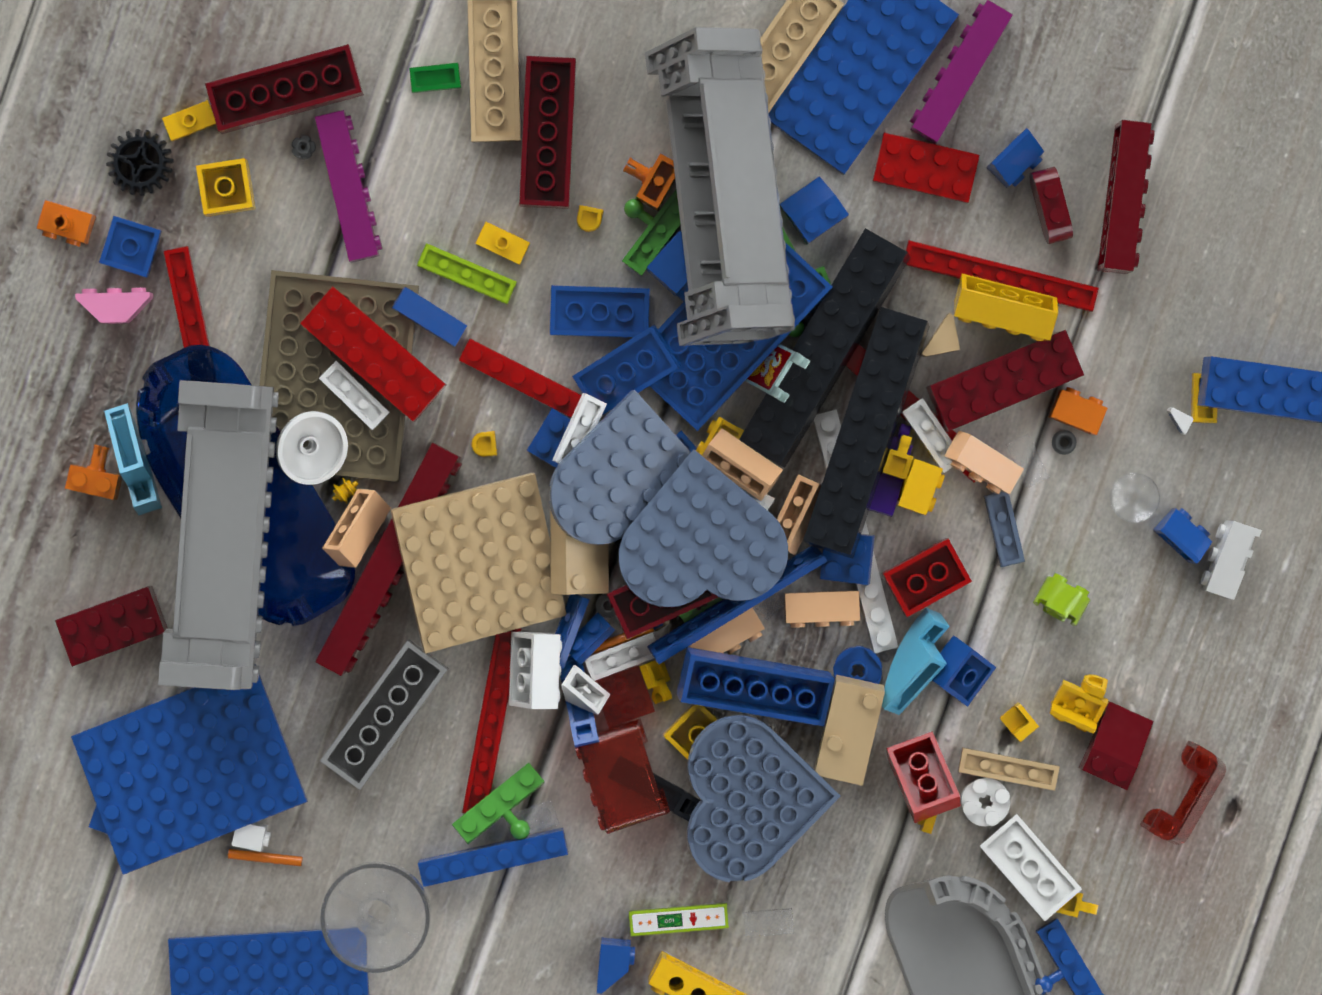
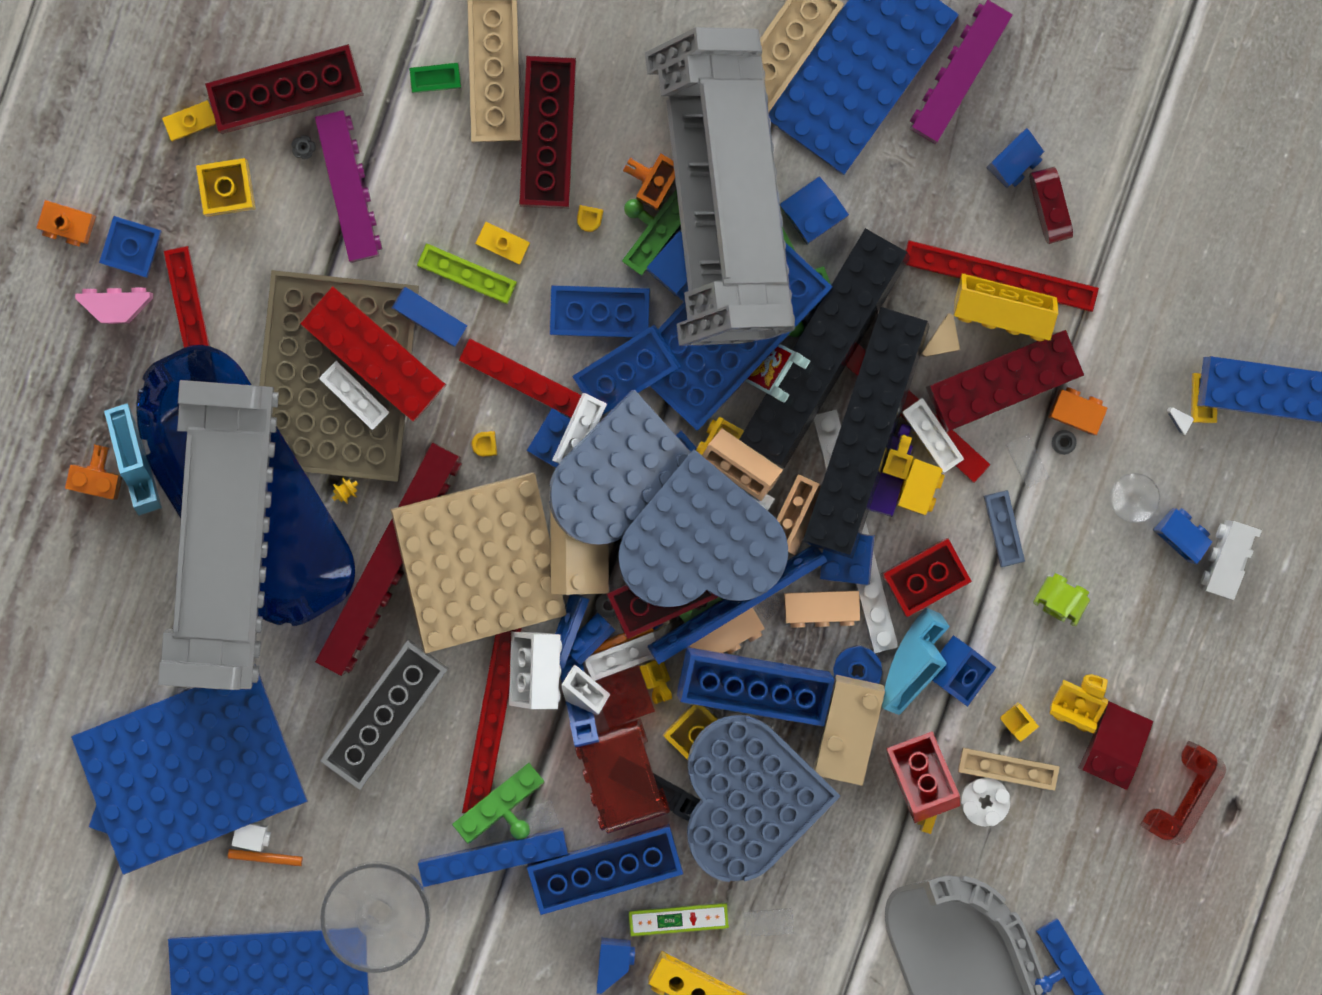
dark red brick [55,586,168,667] -> none
black gear [106,129,174,196] -> none
white dish [276,411,348,485] -> none
light nougat brick [322,489,391,568] -> none
red plate [872,132,980,203] -> none
light nougat brick [944,430,1024,494] -> none
white plate [980,814,1082,921] -> none
yellow plate [1056,892,1099,918] -> none
dark red brick [1097,120,1155,274] -> none
none -> blue brick [527,824,683,915]

